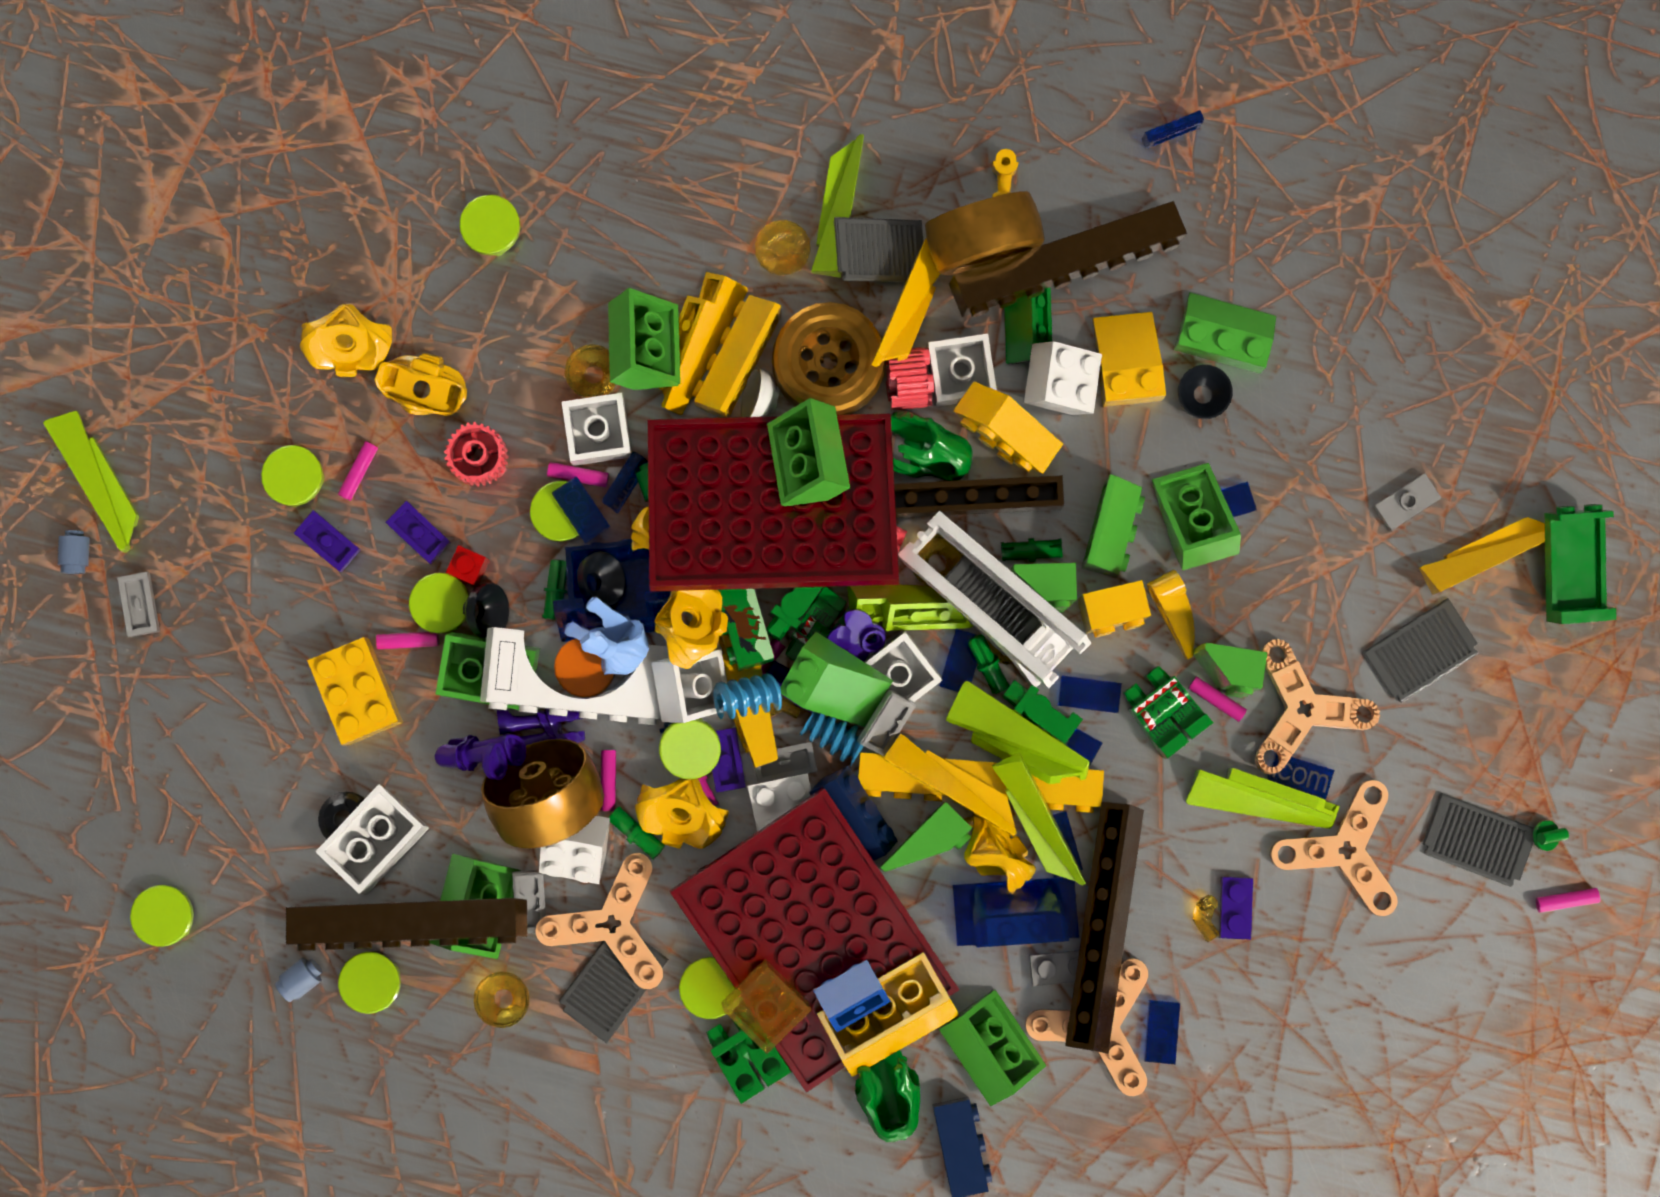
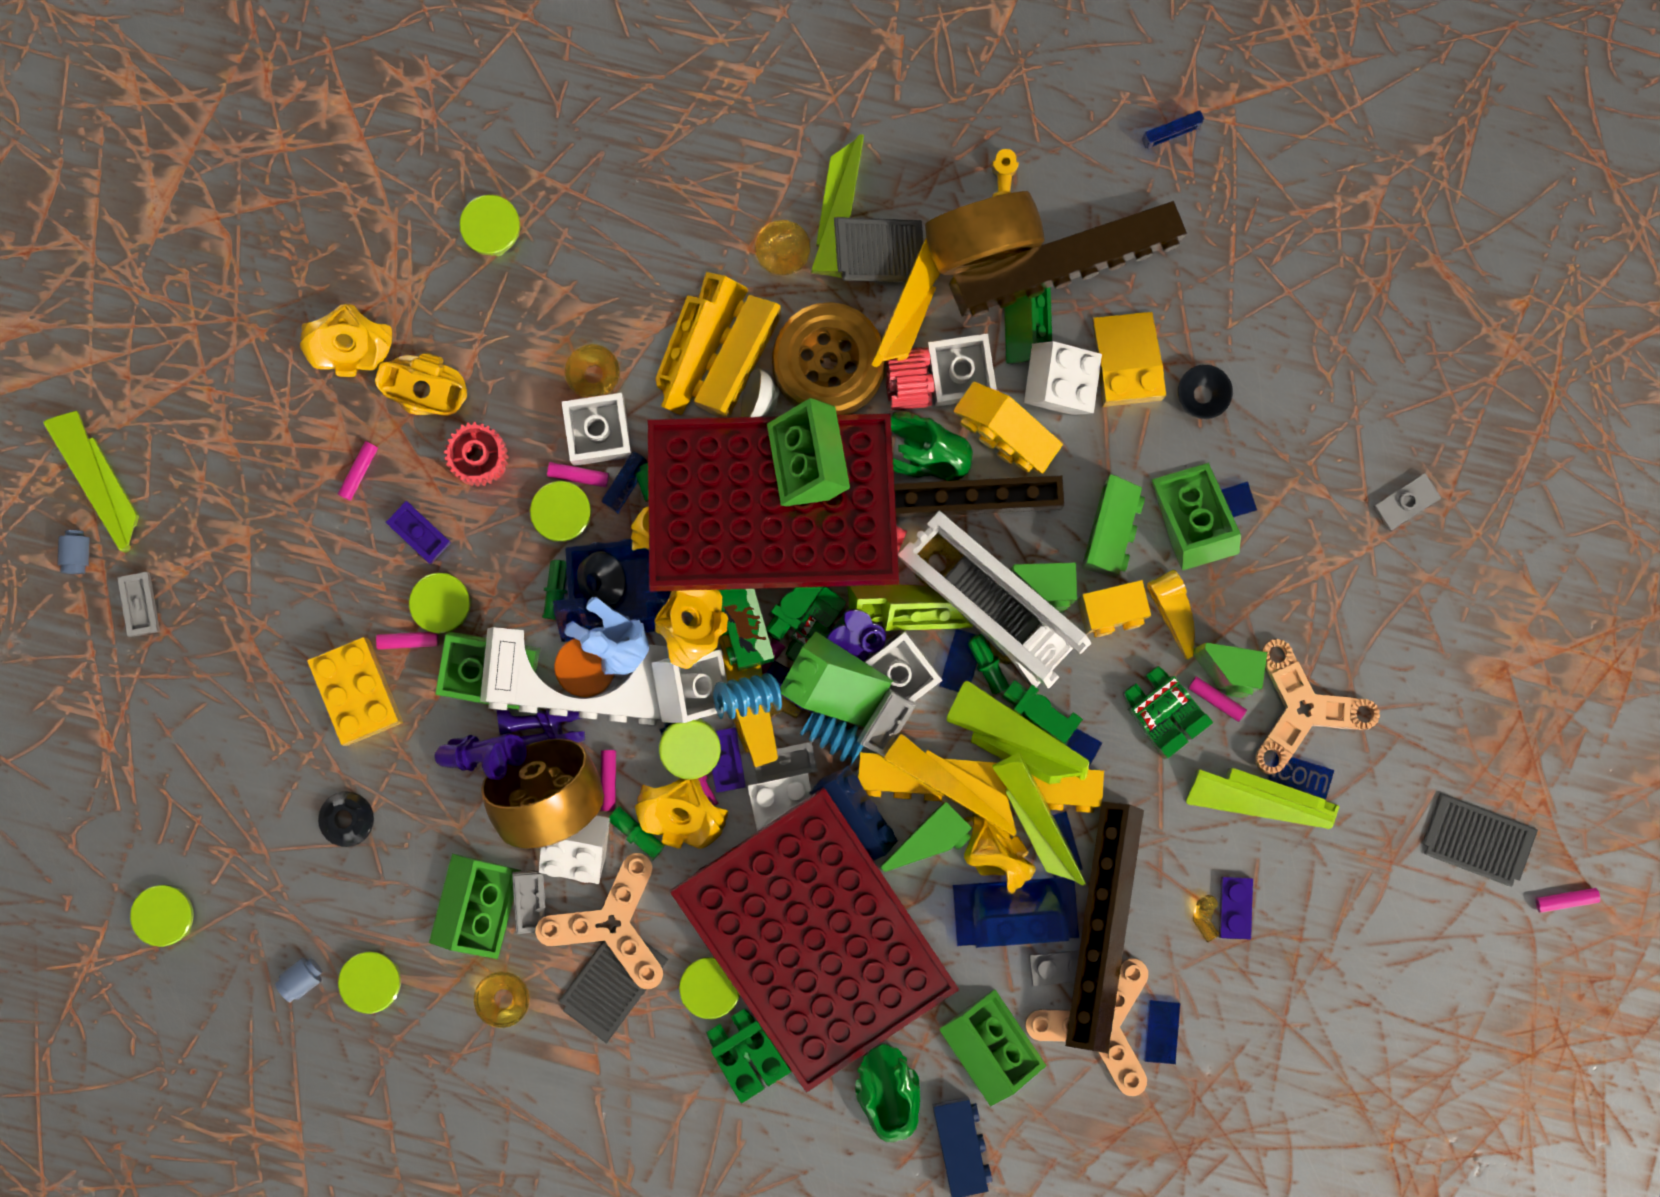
lime tile [261,445,325,507] -> none
dark brown brick [286,898,527,951] -> none
dark purple plate [294,510,361,573] -> none
white slope [315,784,430,895] -> none
red brick [446,545,490,587] -> none
black piece [463,583,509,638] -> none
clear blue tile [552,476,610,544] -> none
bright green slope [608,288,681,390] -> none
clear yellow brick [721,959,811,1054] -> none
brick [813,960,891,1032] -> none
yellow slope [817,952,959,1077] -> none
green pin [1001,538,1063,562] -> none
clear blue tile [1057,676,1122,714] -> none
bright green slope [1174,292,1276,374] -> none
light nougat piece [1270,780,1398,916] -> none
dark grey window [1362,598,1478,703] -> none
yellow wedge [1419,517,1545,595] -> none
green plate [1533,820,1569,851] -> none
green panel [1544,504,1616,624] -> none

